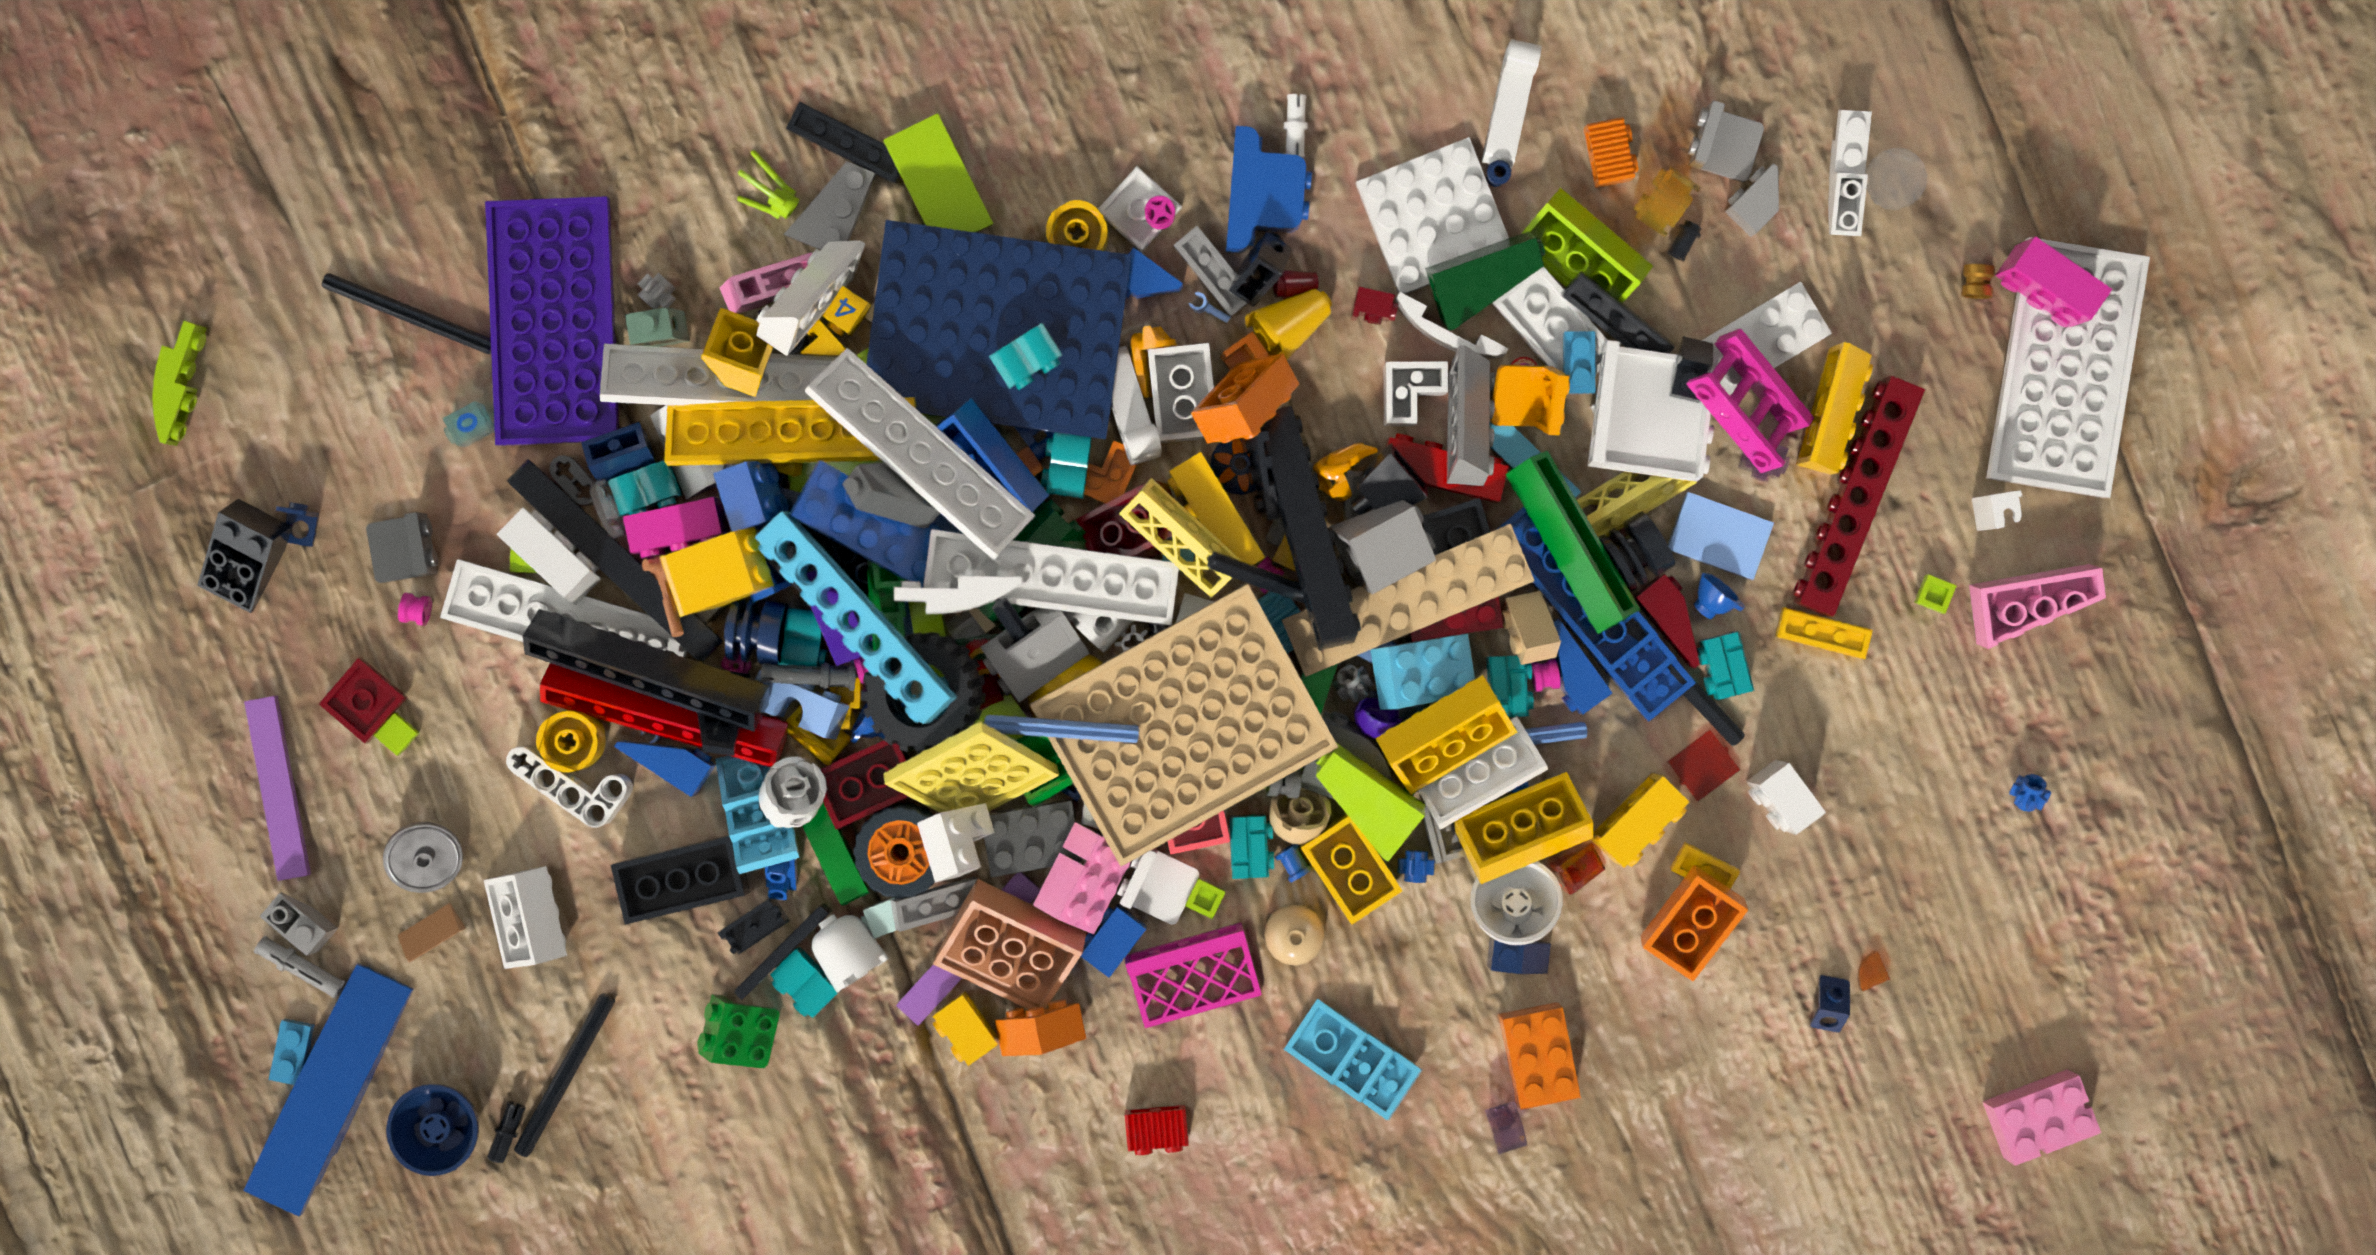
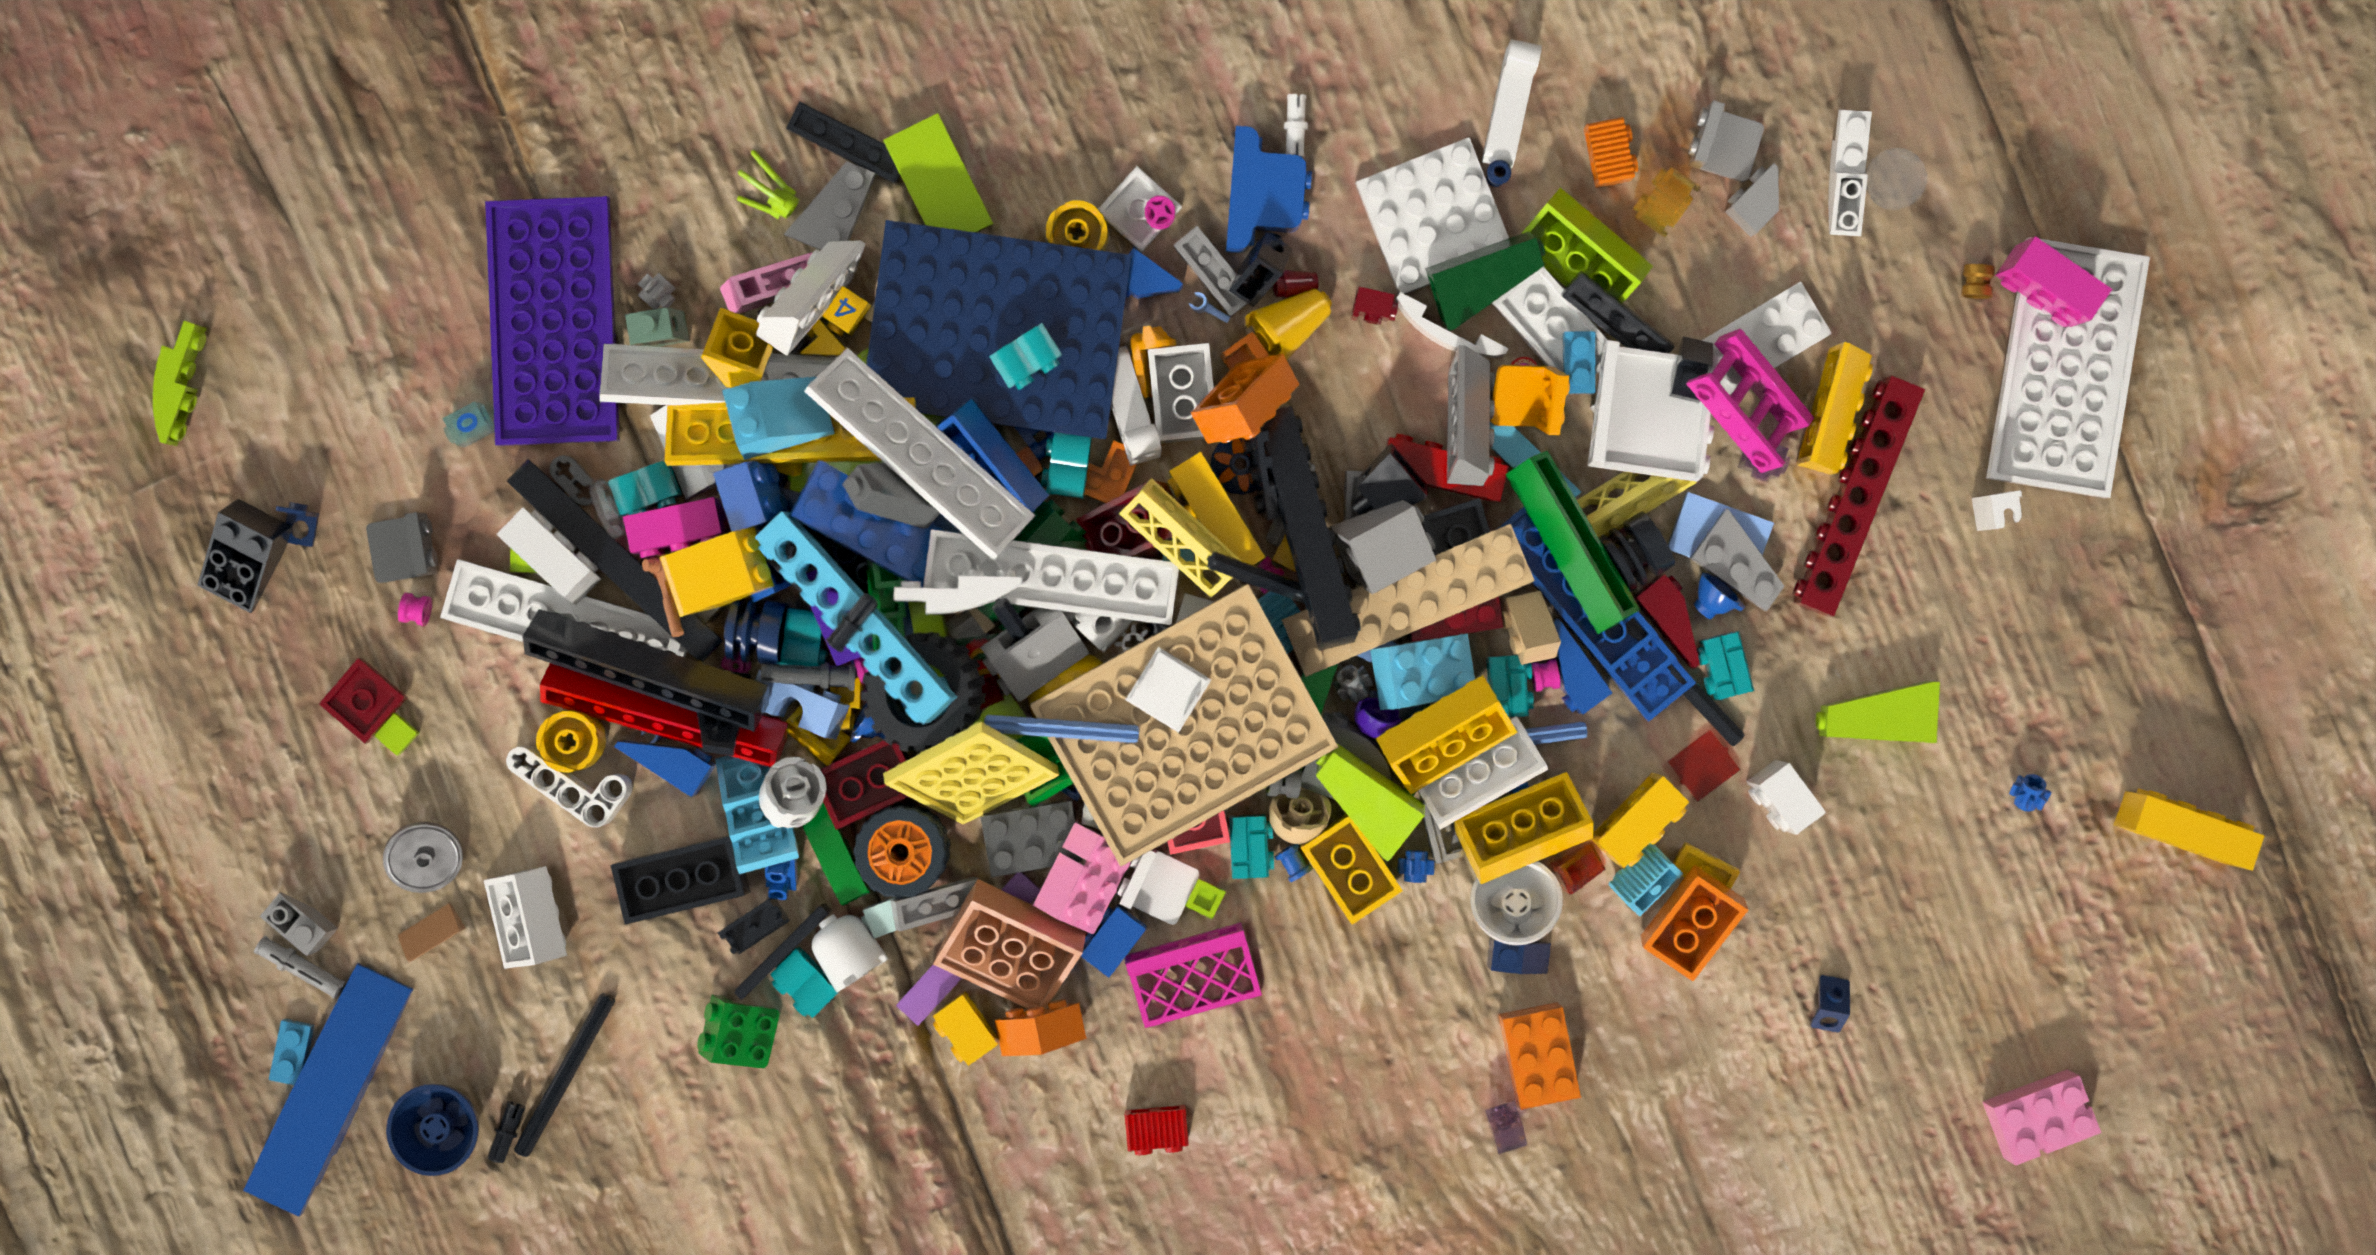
medium lavender tile [244,696,311,881] -> none
black axle [321,273,491,354] -> none
dark blue brick [581,422,657,485] -> none
white brick [917,803,995,882] -> none
tan cylinder [1264,904,1325,966] -> none
medium azure slope [1284,999,1423,1120] -> none
light orange hair [1313,442,1378,502] -> none
white brick [1383,361,1448,426] -> none
black pin [1667,220,1702,262] -> none
yellow tile [1775,607,1873,659] -> none
clear orange tile [1857,950,1890,992] -> none
lime plate [1914,574,1957,614] -> none
bright pink wedge [1969,564,2106,649] -> none
none -> medium azure slope [722,376,835,460]
none -> black axle [826,593,878,652]
none -> white piece [1126,647,1211,733]
none -> medium azure brick [1608,843,1684,916]
none -> light grey wing [1690,508,1784,611]
none -> lime slope [1815,681,1940,743]
none -> yellow brick [2114,788,2264,871]

